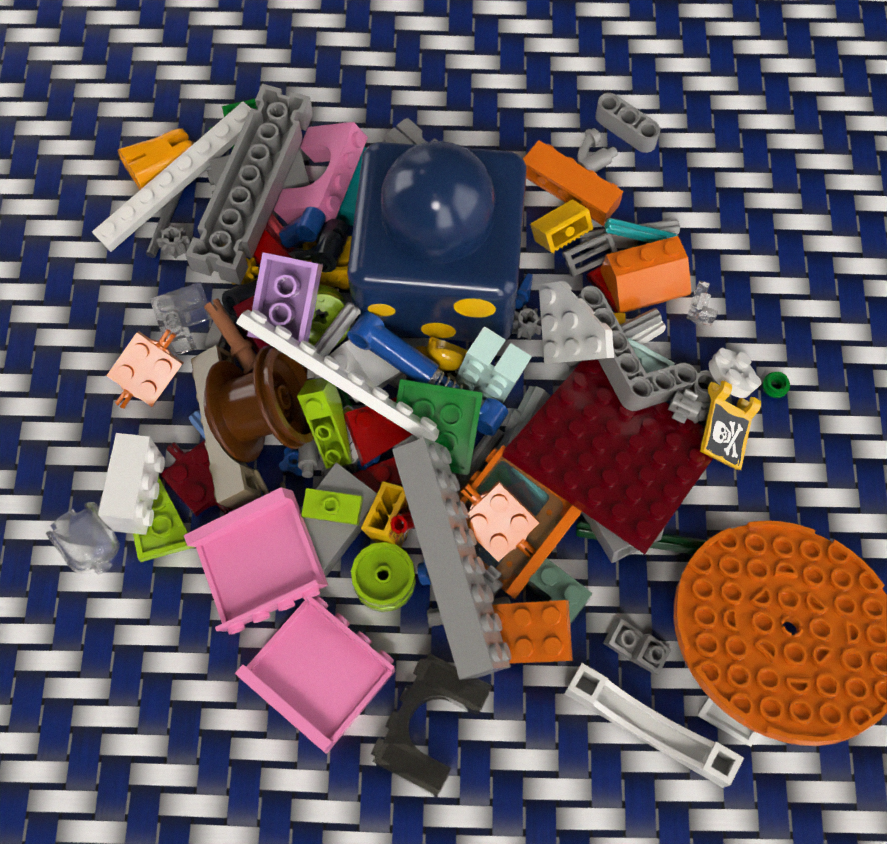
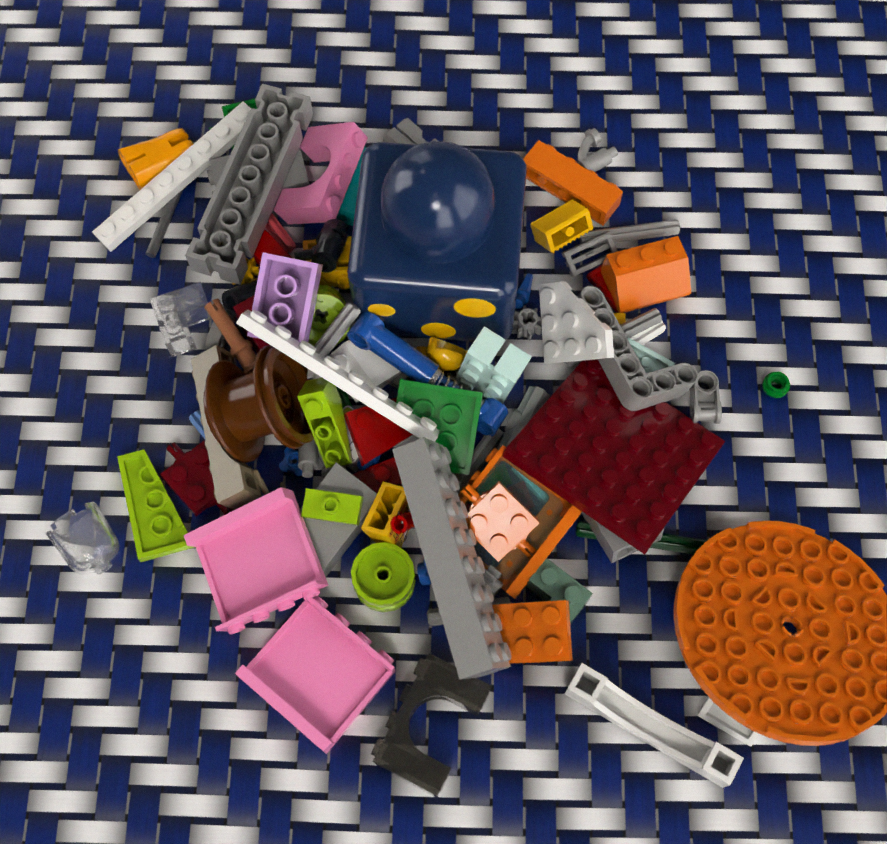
white brick [98,433,165,535] -> none
plate [106,329,184,409] -> none
light grey gear [157,225,191,259] -> none
blue piece [279,207,326,249] -> none
light grey beam [595,93,660,153] -> none
light grey slope [603,618,671,675] -> none
teal axle [604,218,677,243] -> none
light grey gear [668,389,702,424] -> none
clear bracket [686,281,718,326] -> none
flag [700,381,761,470] -> none
white plate [709,348,761,398] -> none

